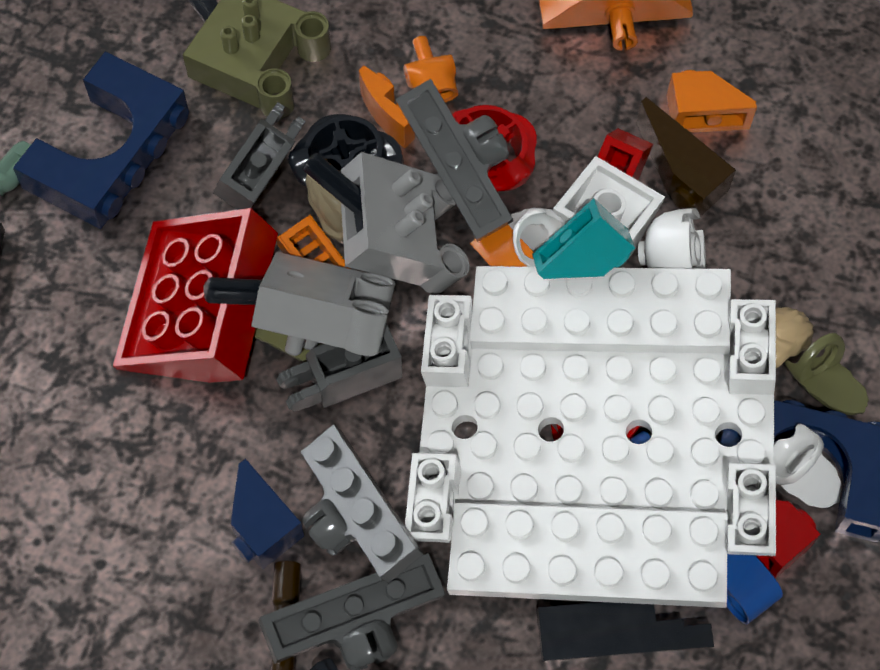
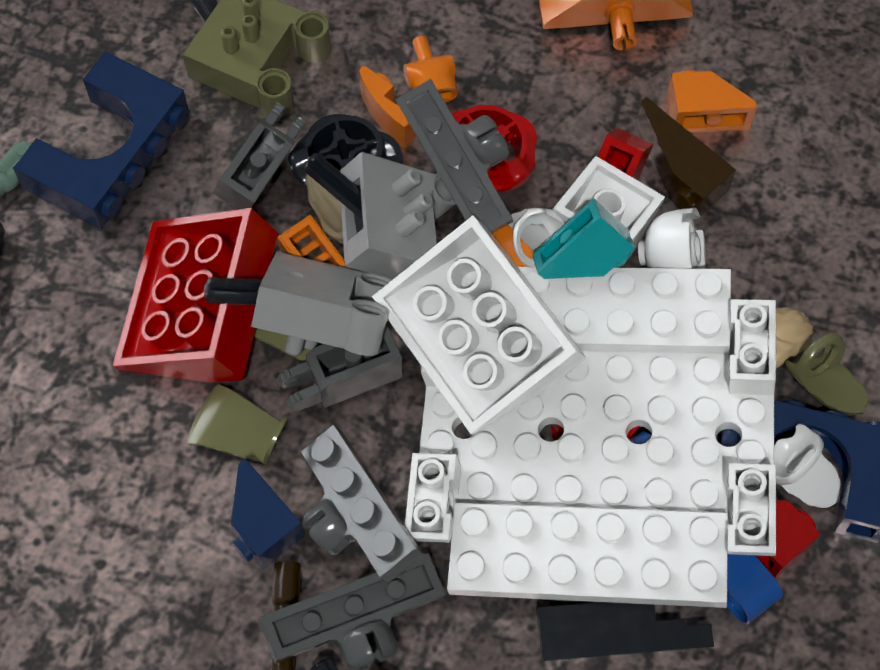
none -> olive piece [187,384,288,465]
none -> white slope [372,215,587,435]

